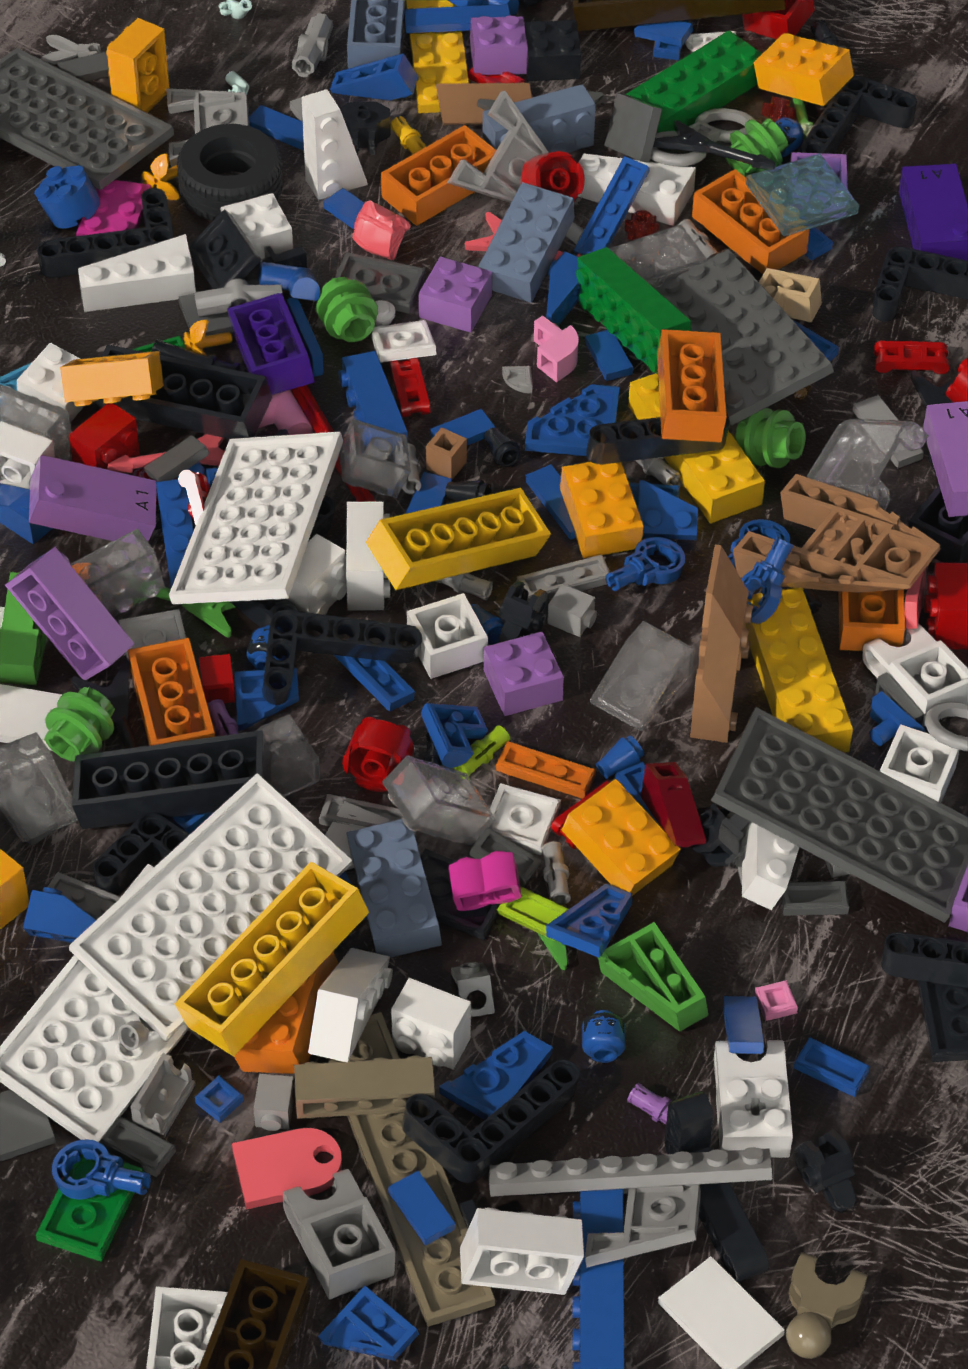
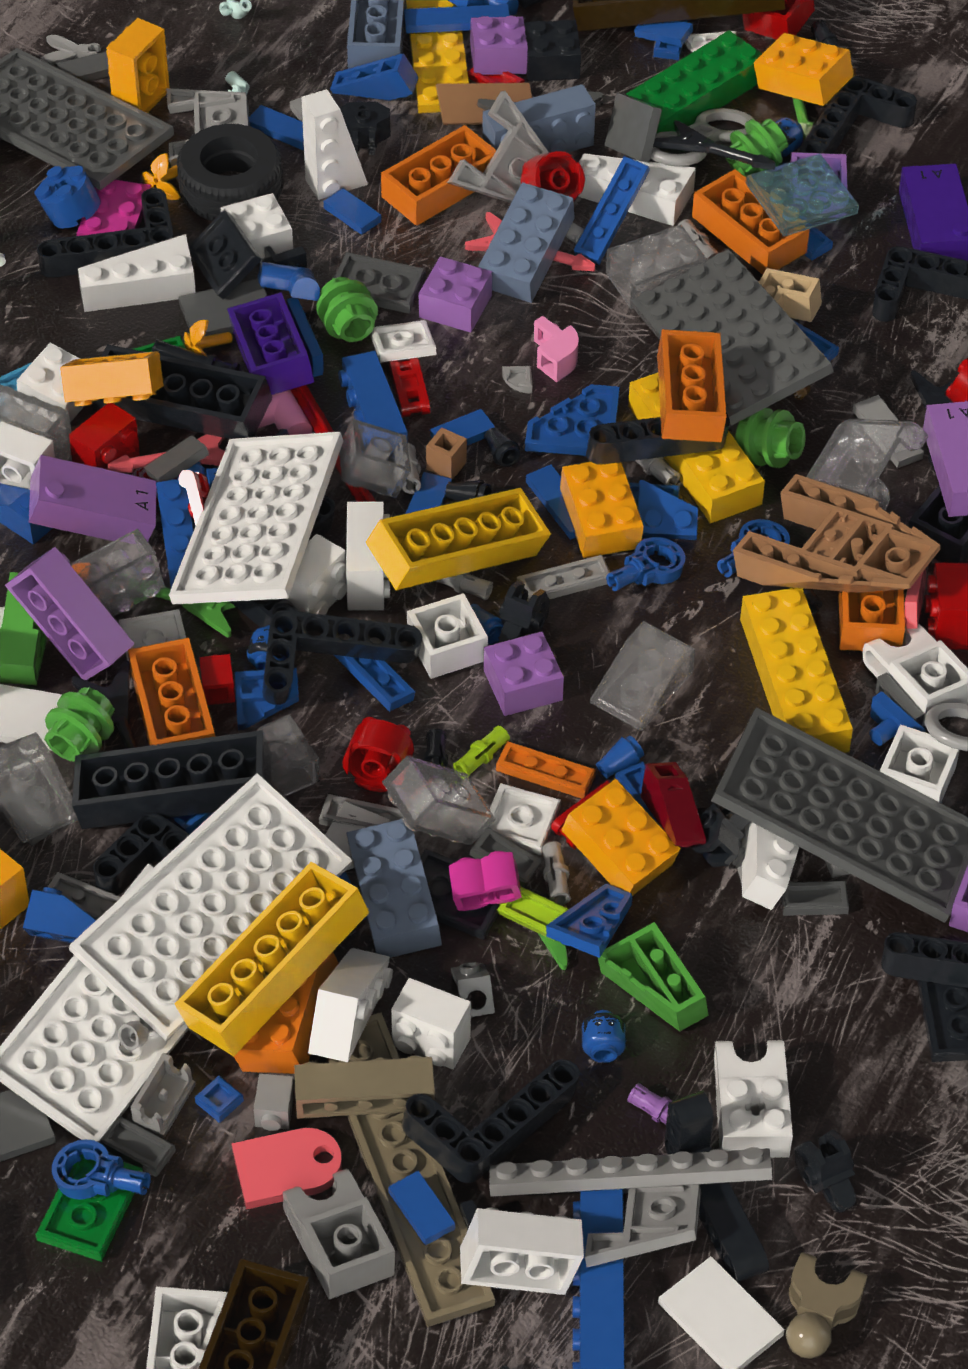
light grey piece [194,279,282,317] -> none
medium lavender pin [207,699,238,737] -> none
light grey piece [292,13,333,77] -> none
blue wing [318,1286,419,1361] -> none
coral piece [353,200,411,260] -> none
white plate [375,300,395,326] -> none
yellow pin [390,116,427,154] -> none
blue brick [421,703,488,768] -> none
blue wing [439,1031,553,1120] -> none
blue slope [547,252,581,326] -> none
light grey brick [548,584,597,637] -> none
green brick [576,247,691,375] -> none
blue tile [585,330,633,381] -> none
clear red gear [625,210,659,245] -> none
medium nougat wedge [690,544,753,743] -> none
blue tile [723,996,764,1054] -> none
blue pin [742,536,794,624] -> none
bright pink tile [754,980,798,1021] -> none
clear red gear [761,97,796,122] -> none
blue tile [794,1037,870,1097] -> none
red plate [874,341,950,374] -> none

